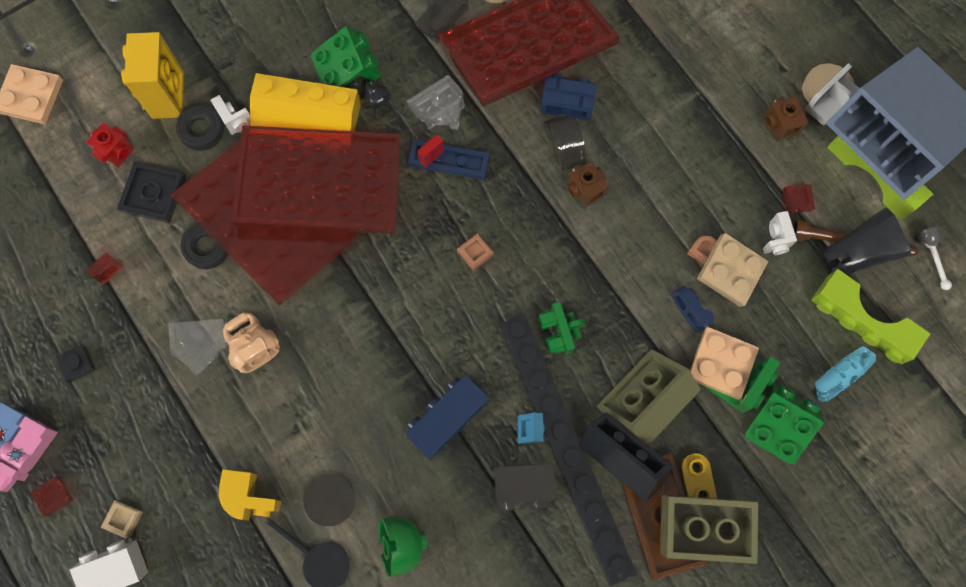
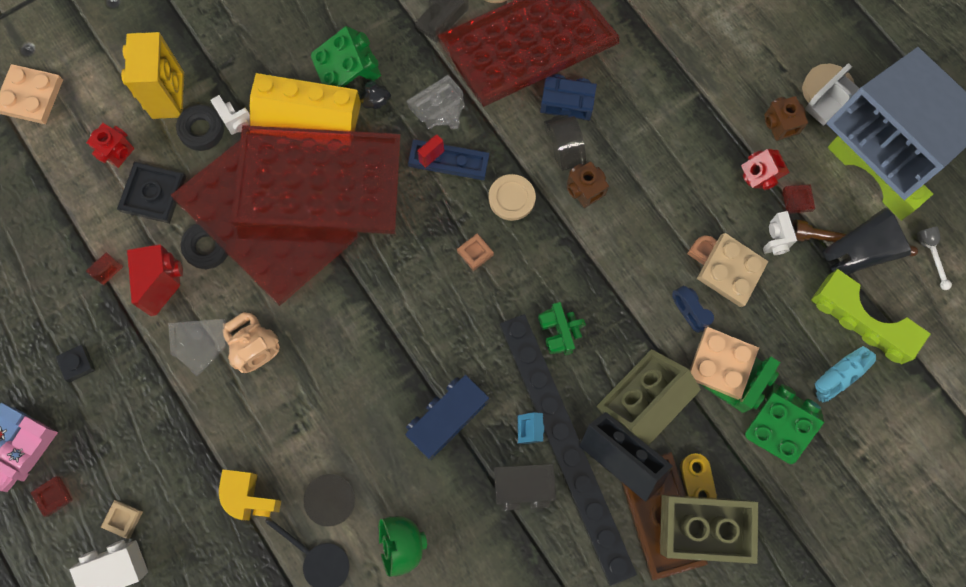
none -> red slope [127,244,183,316]
none -> tan piece [489,174,536,221]
none -> brick [741,149,790,190]

